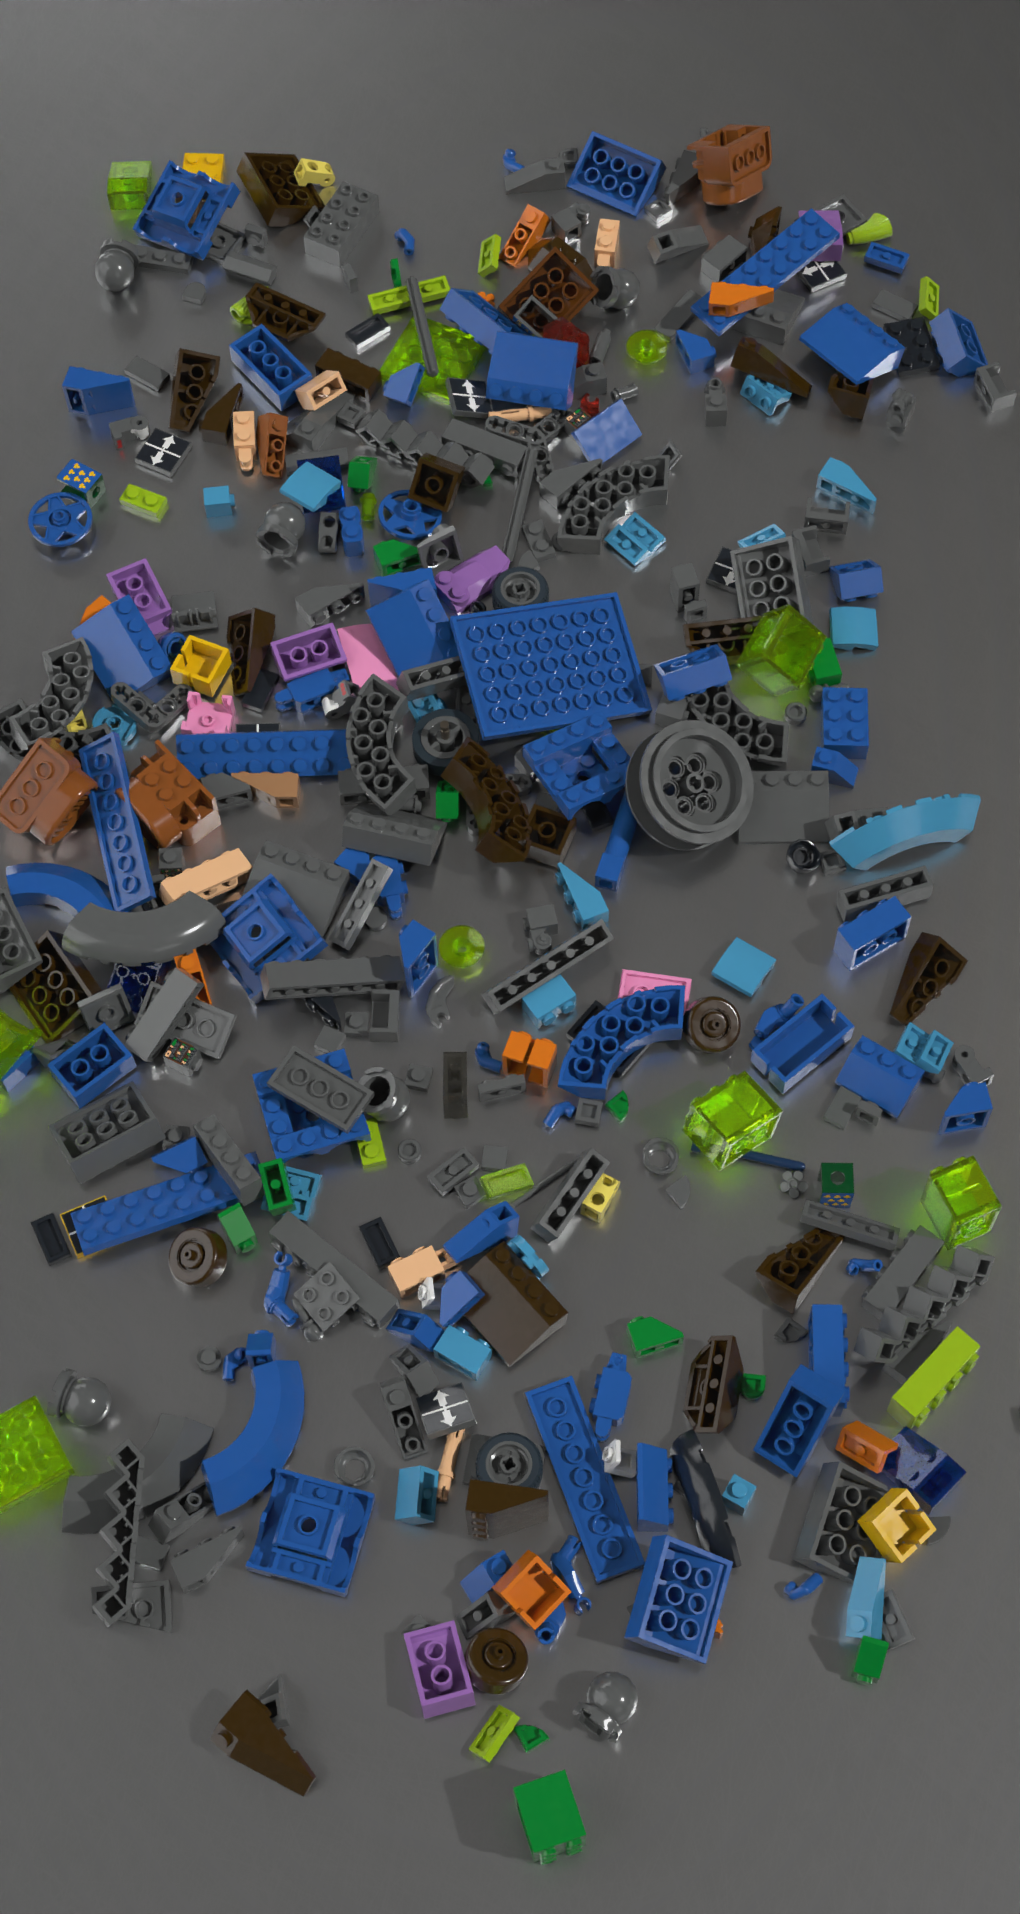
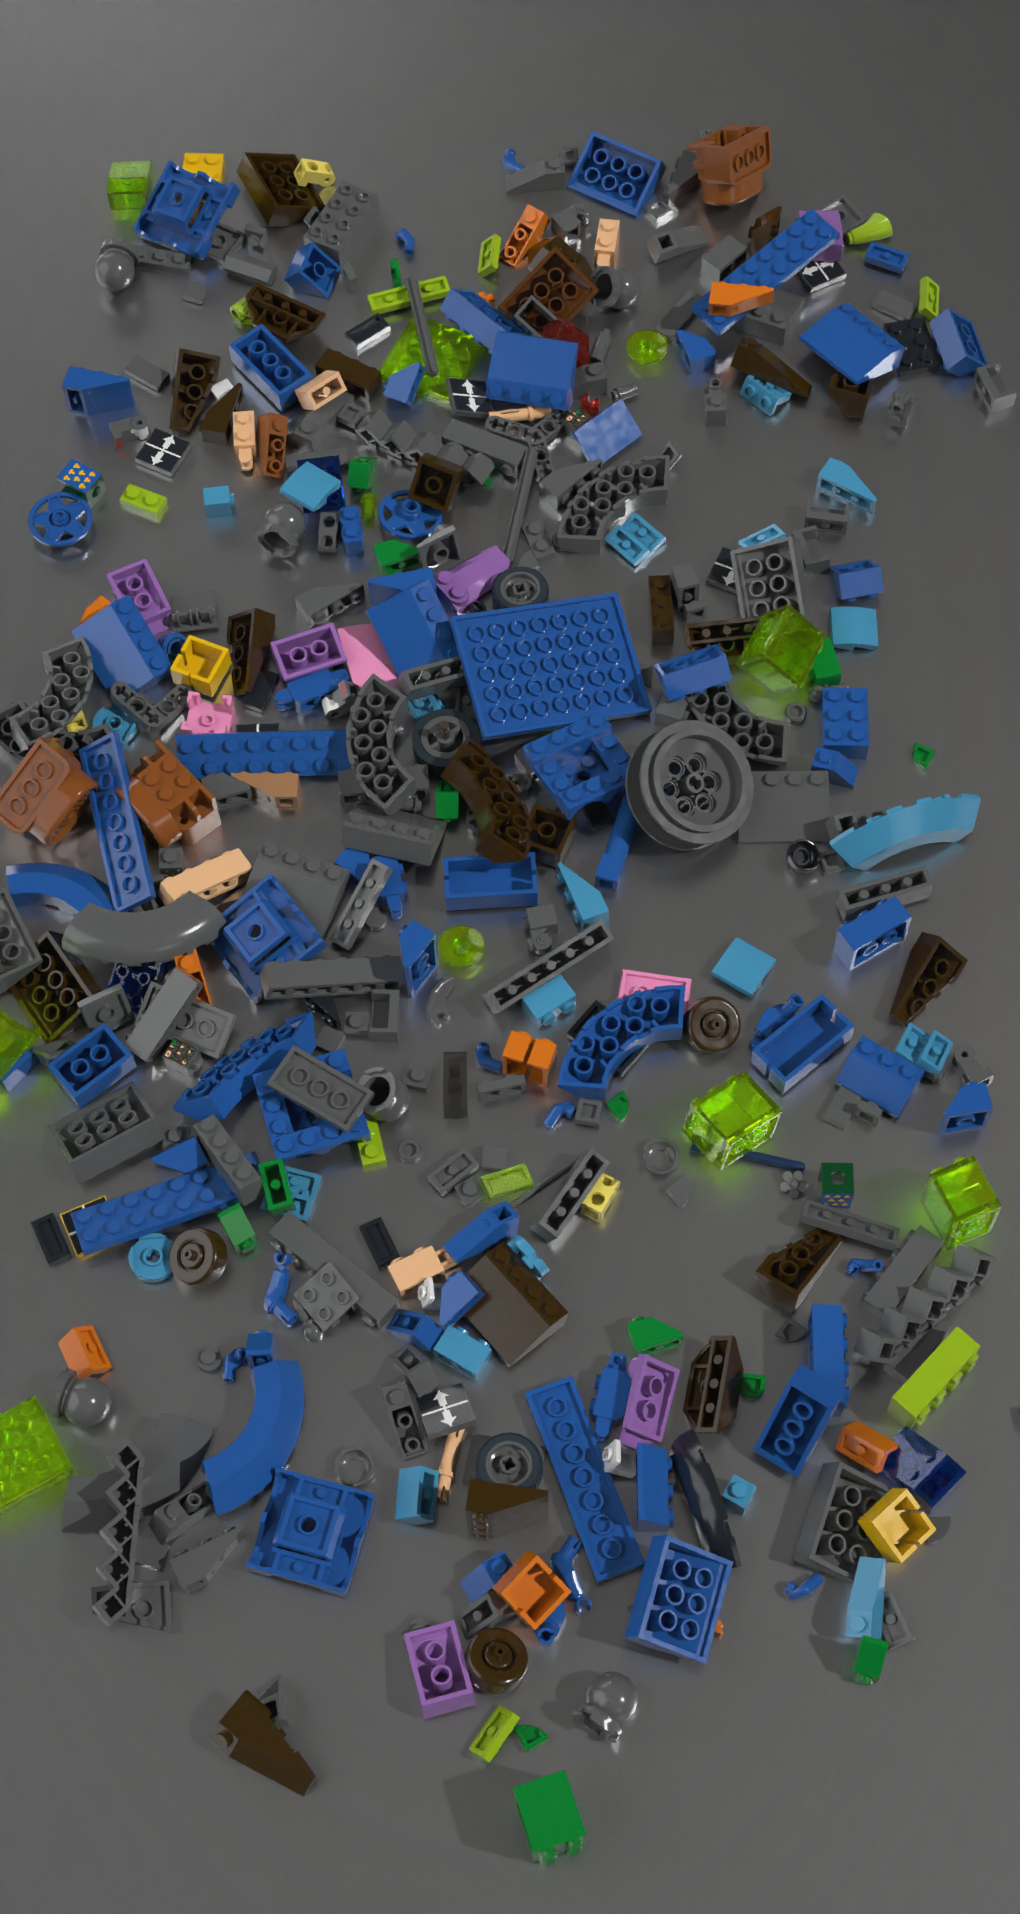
none -> orange panel [58,1325,112,1379]
none -> dark azure plate [128,1233,173,1283]
none -> blue brick [173,1011,316,1121]
none -> white tile [210,378,233,402]
none -> blue slope [284,242,341,299]
none -> blue piece [443,852,538,911]
none -> medium lavender slope [619,1354,680,1450]
none -> dark brown brick [647,575,674,645]
none -> green tile [912,742,935,772]

